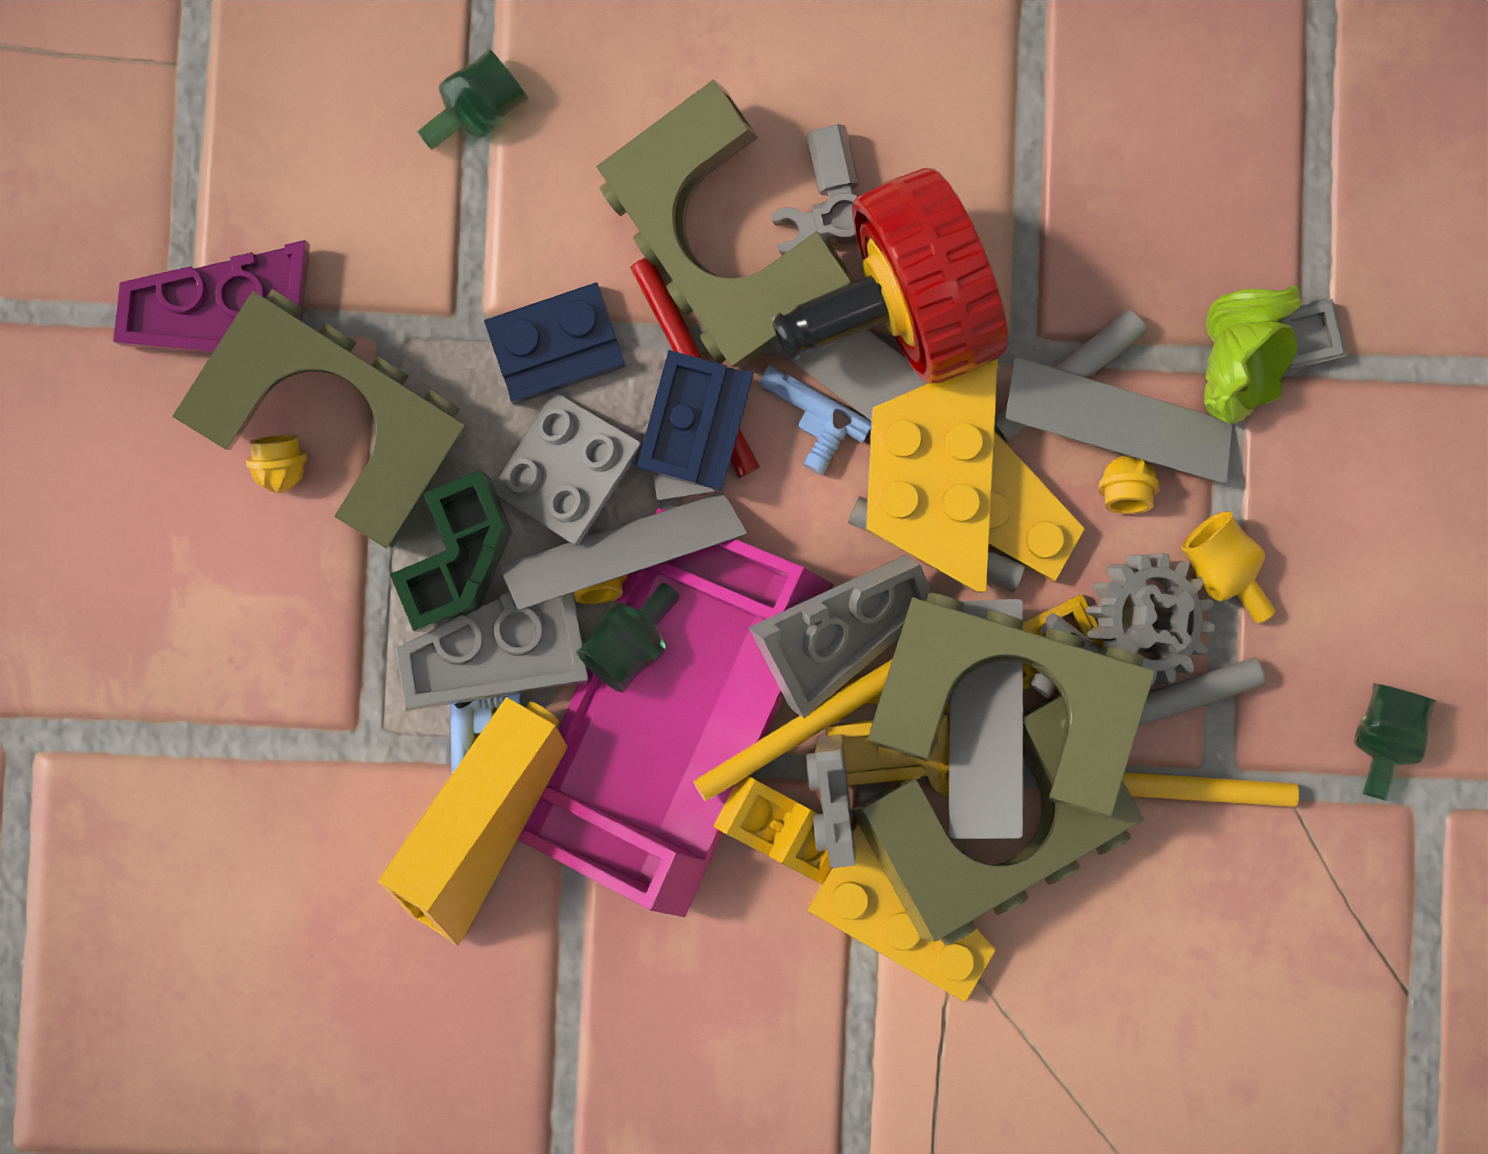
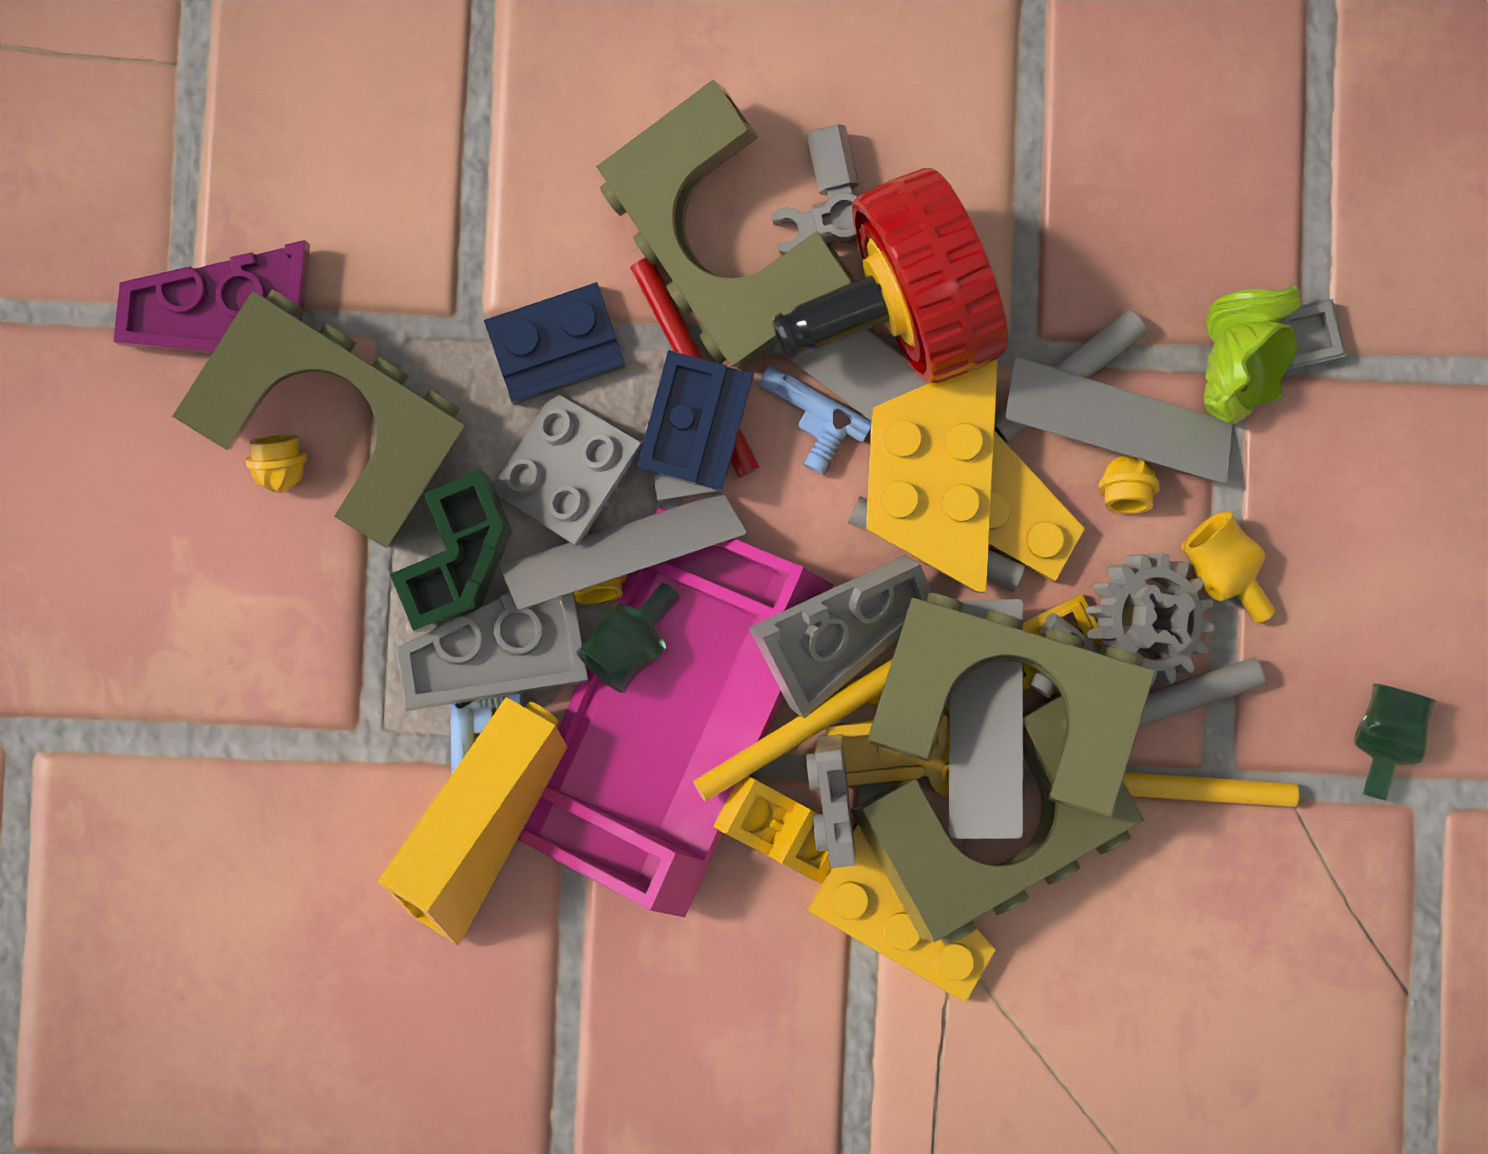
clear green piece [417,49,528,151] -> none

